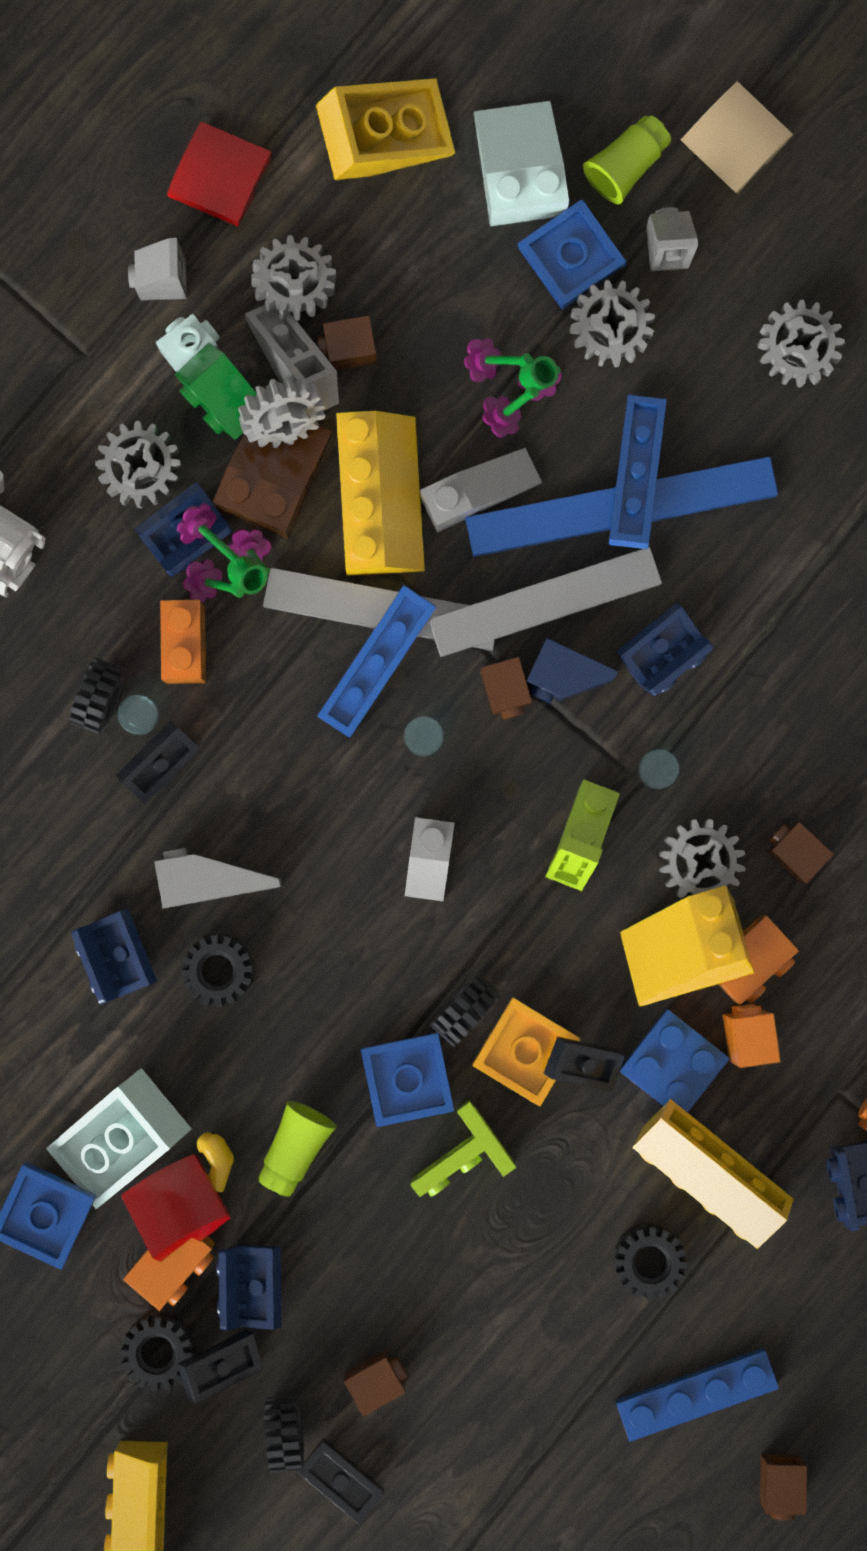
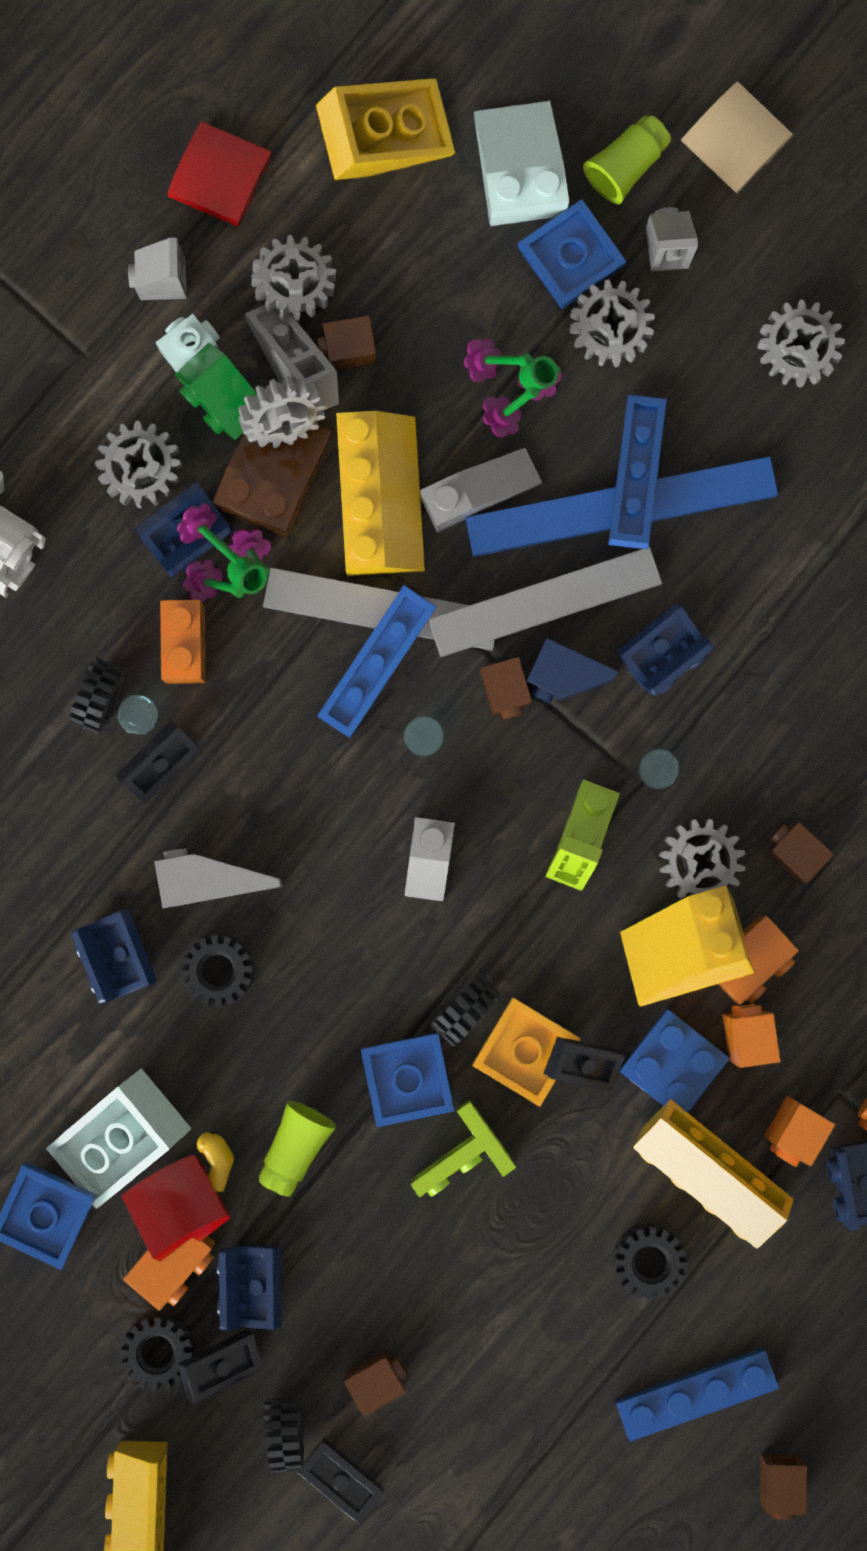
none -> orange brick [764,1096,835,1167]

